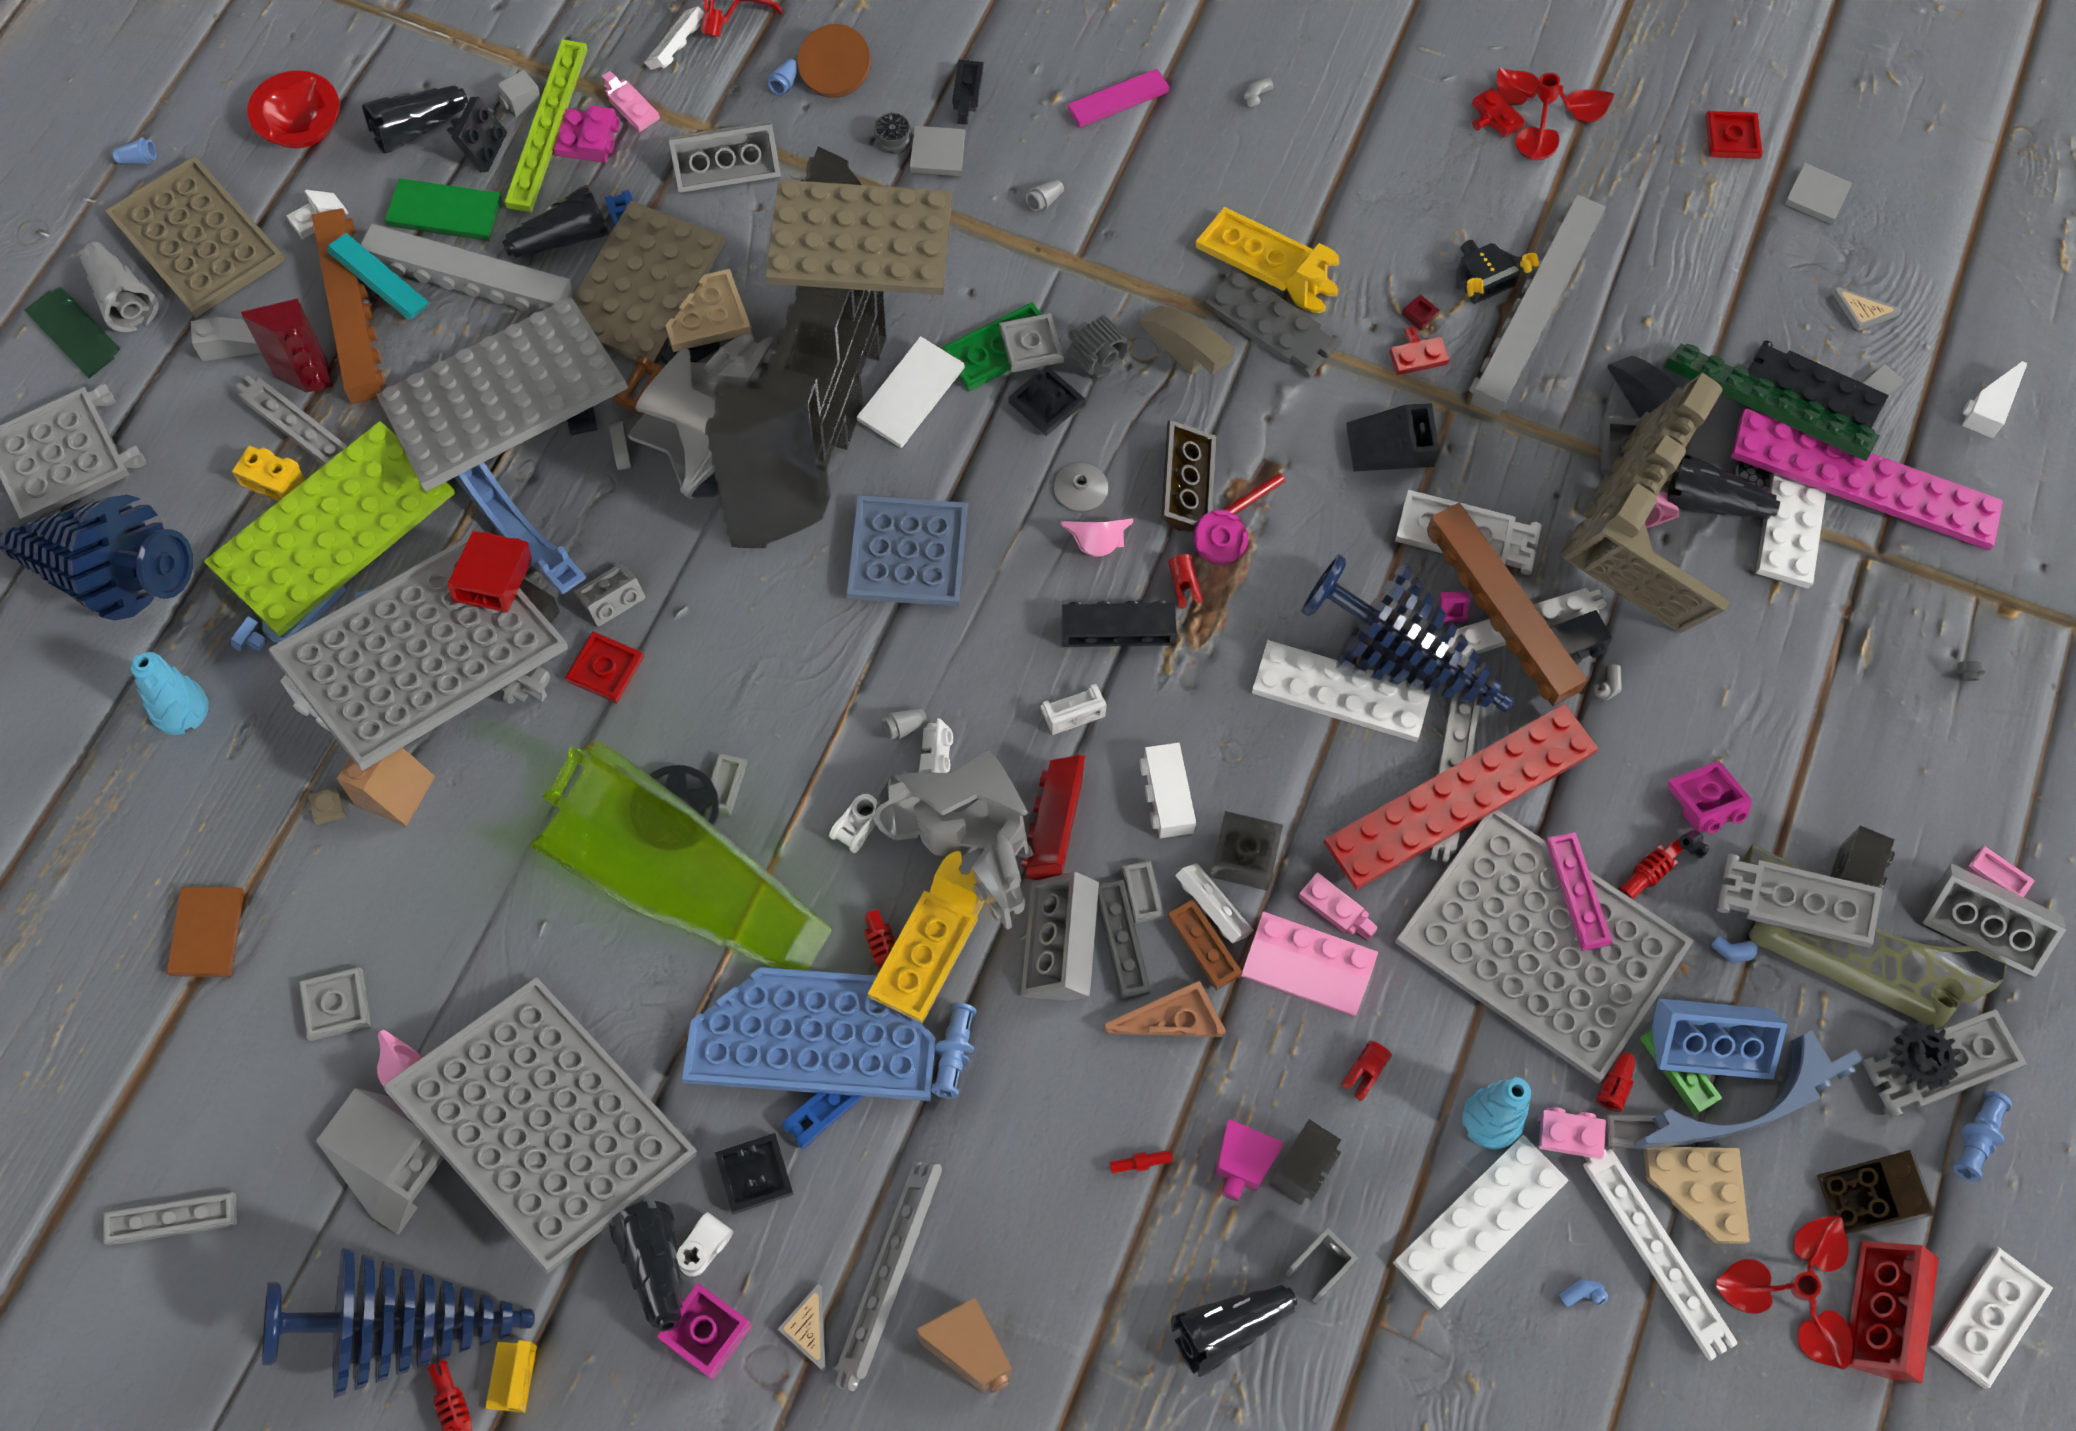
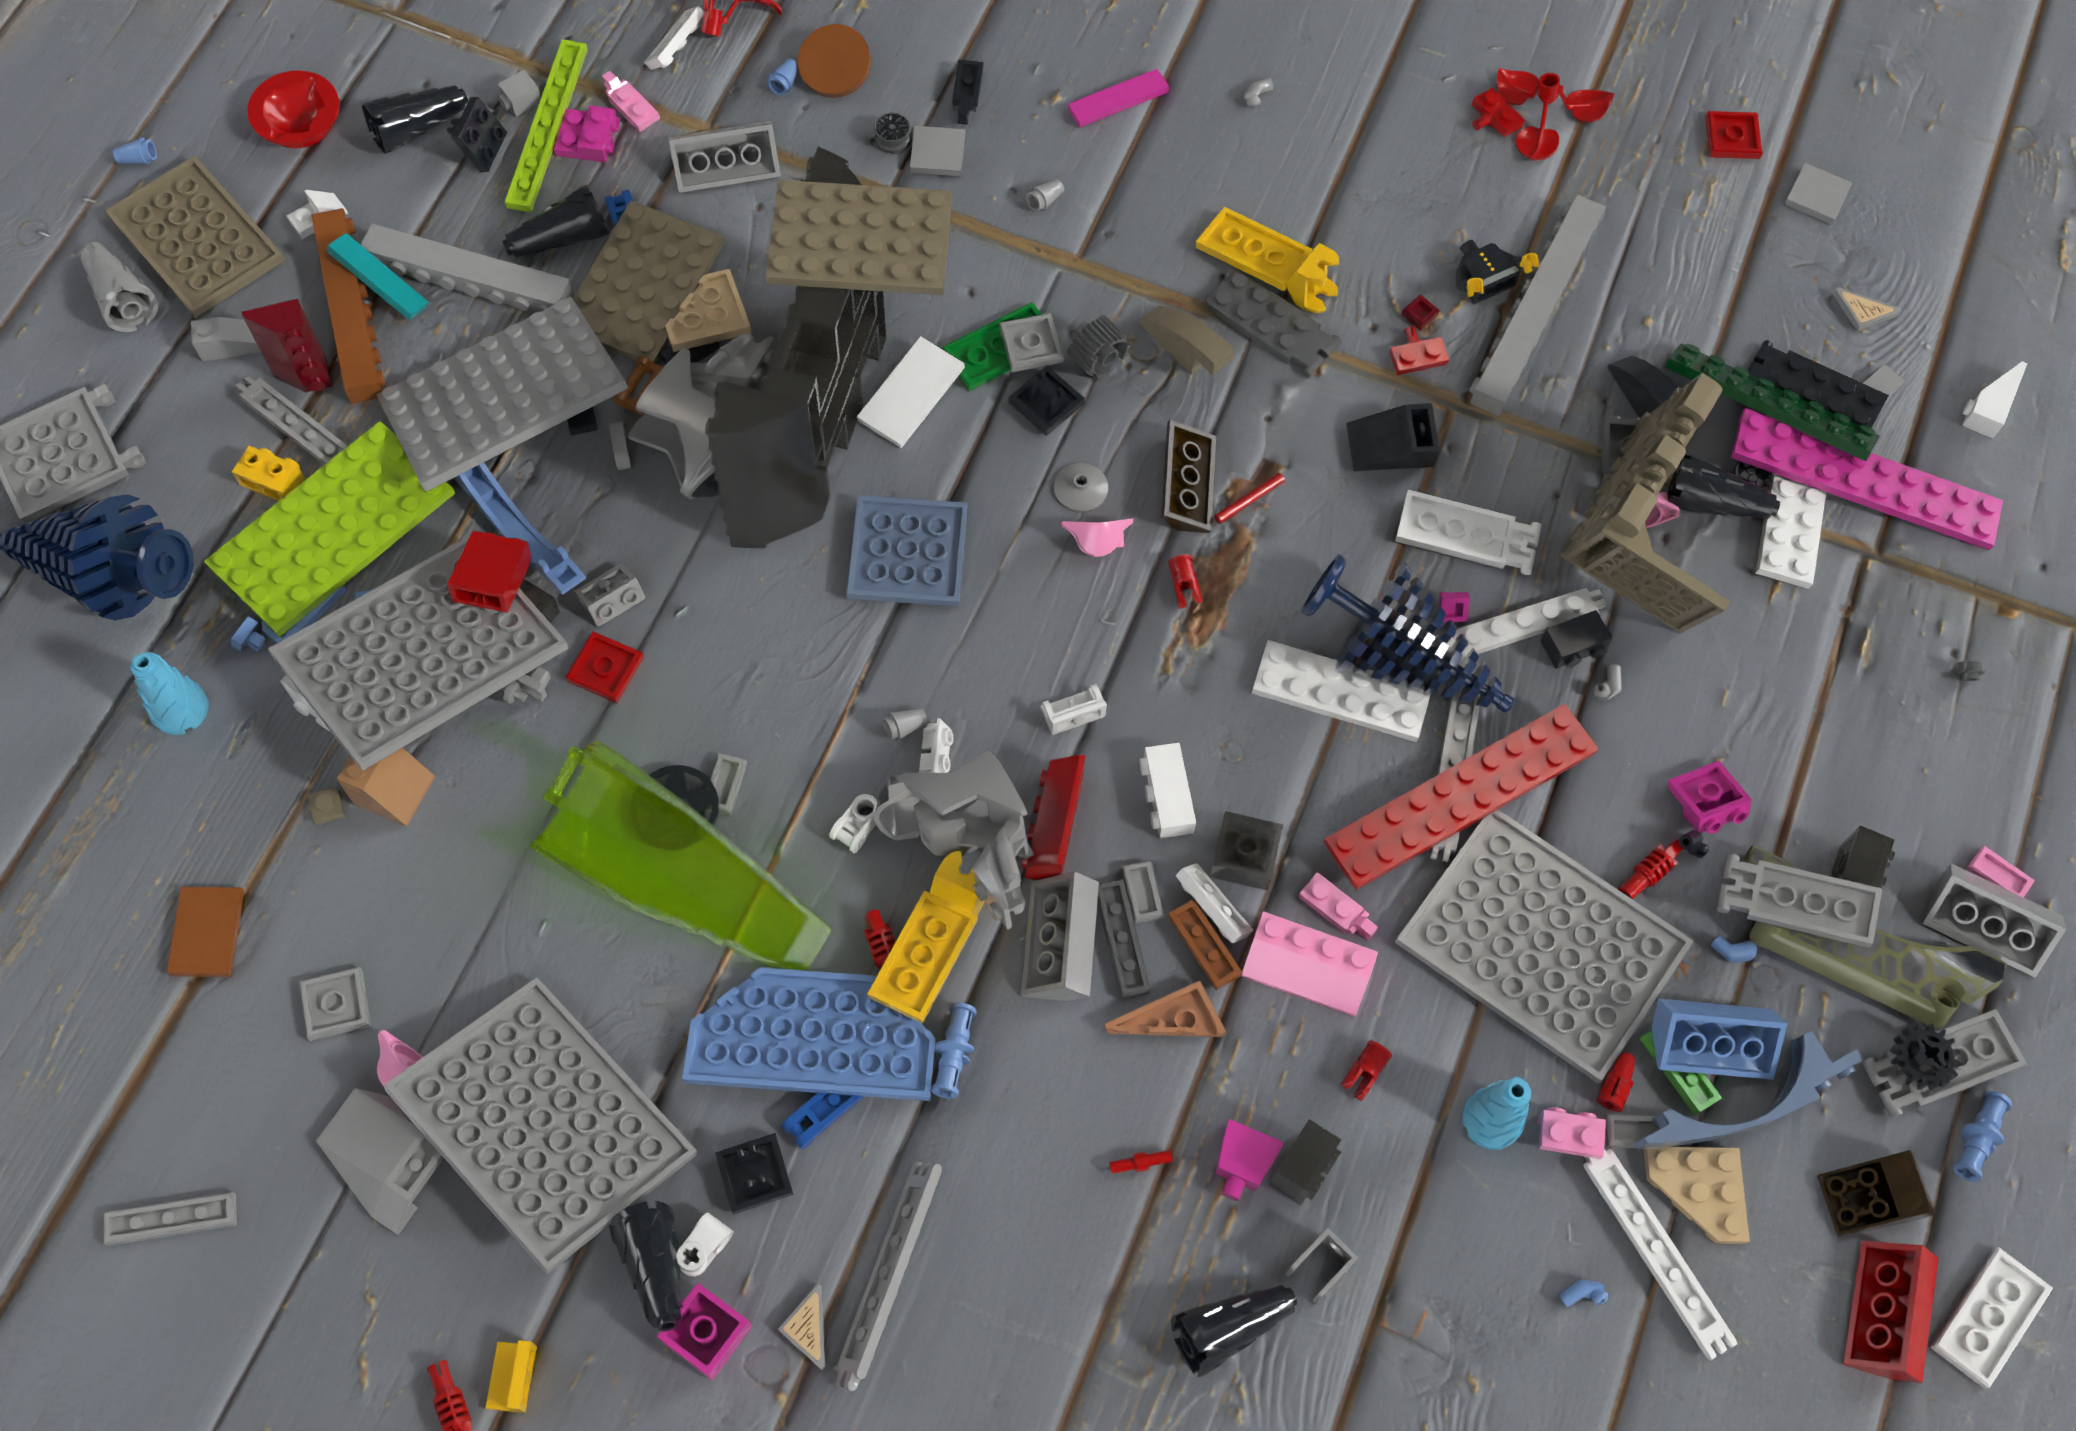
clear green windscreen [24,287,120,379] -> none
dark blue plant [262,1248,535,1398] -> none
green tile [385,178,502,241] -> none
medium nougat slope [917,1297,1012,1394] -> none
black brick [1061,600,1177,647] -> none
dark pink tile [1193,509,1248,565] -> none
white plate [1393,1135,1569,1310] -> none
dark orange brick [1427,502,1587,707] -> none
dark pink tile [1545,832,1613,951] -> none
red plant [1715,1216,1853,1370] -> none

